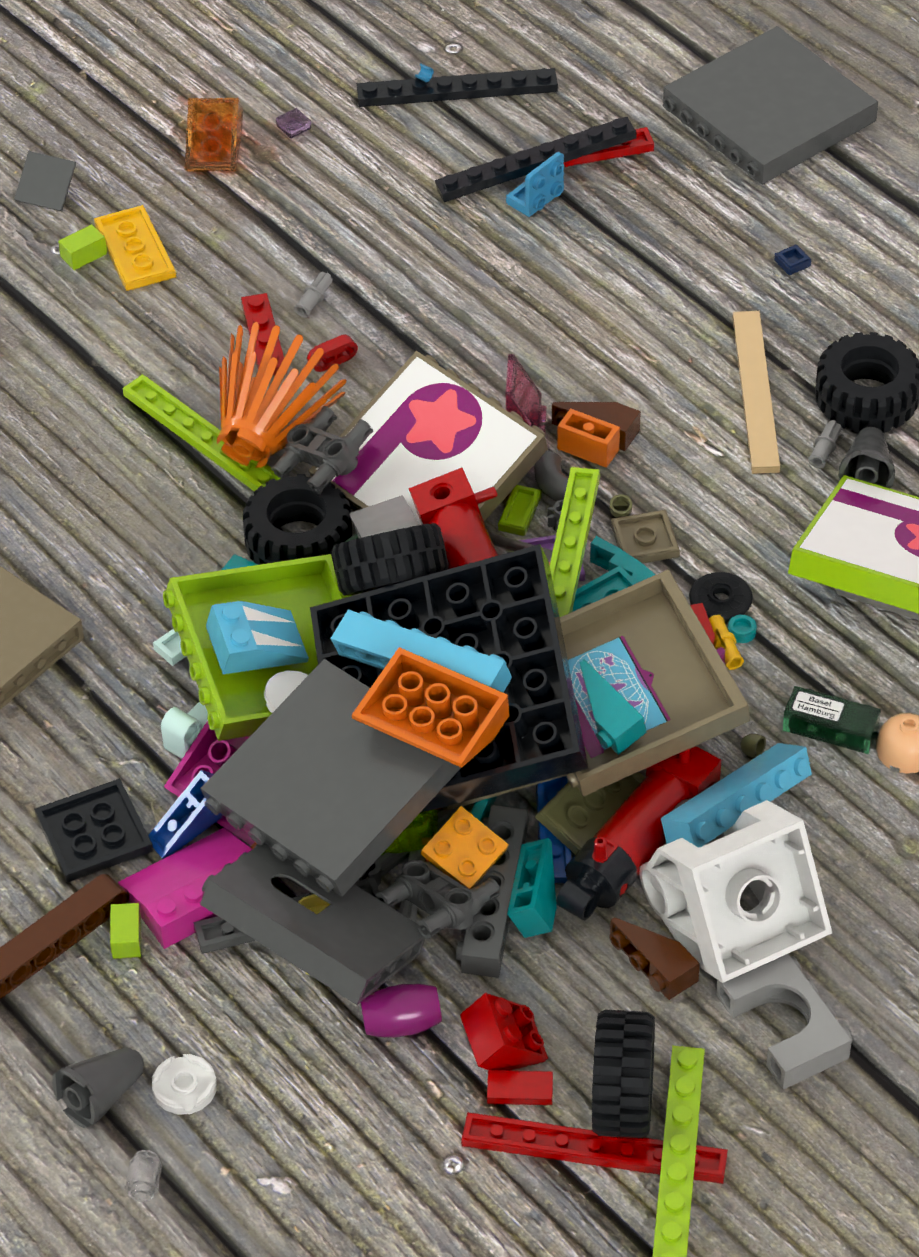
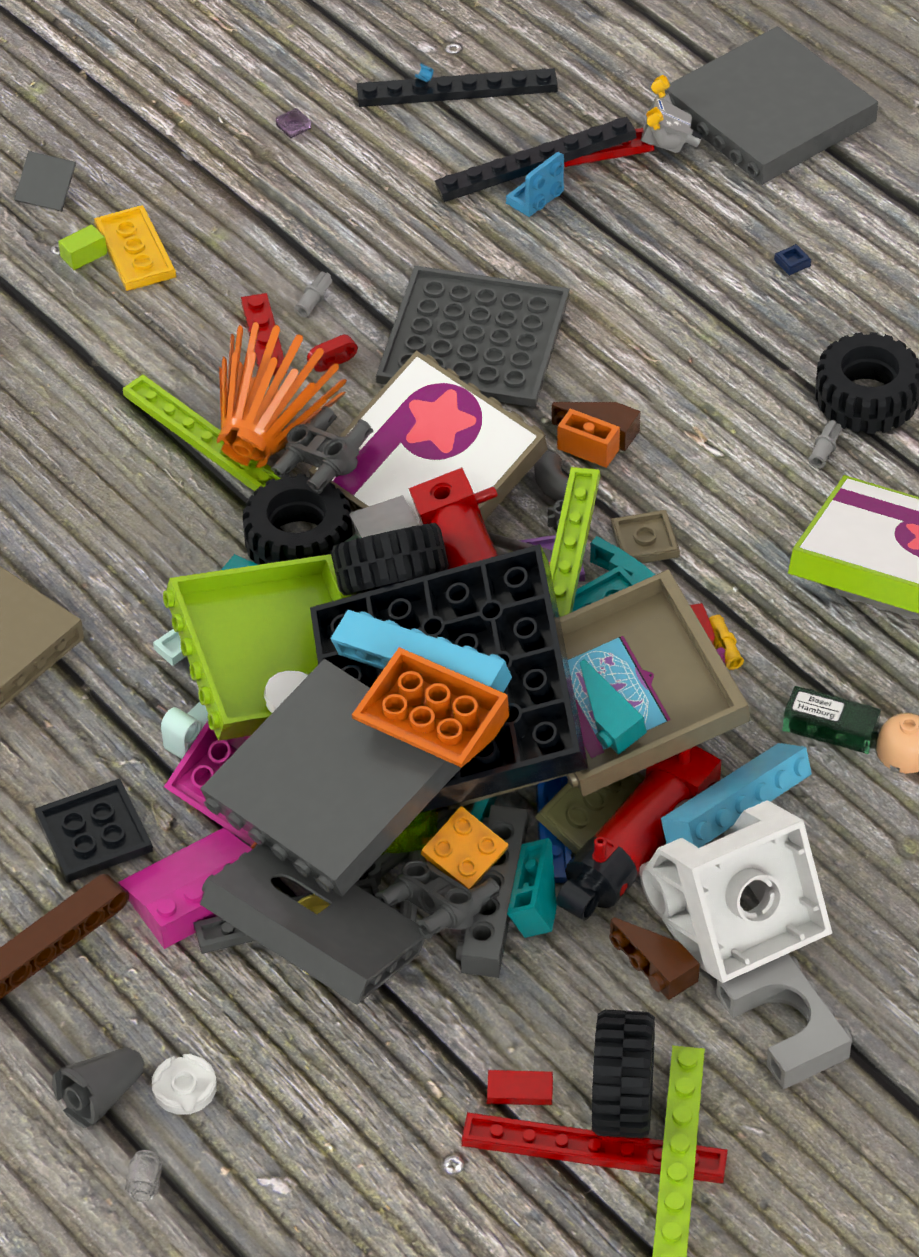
lime piece [110,903,141,959] -> none
blue slope [148,770,223,859] -> none
clear orange slope [185,98,243,172] -> none
medium azure slope [206,601,309,674] -> none
magenta piece [361,984,442,1038] -> none
red slope [460,993,548,1071] -> none
lime tile [498,485,541,537] -> none
clear pink slope [505,354,547,435] -> none
olive hinge [610,494,632,518] -> none
black wheel [689,572,753,621] -> none
teal tile [728,615,757,643] -> none
tan tile [732,311,780,474] -> none
olive hinge [740,733,766,758] -> none
dark grey cone [838,427,895,488] -> none
none -> dark grey plate [376,266,570,407]
none -> light grey torso [641,75,702,153]

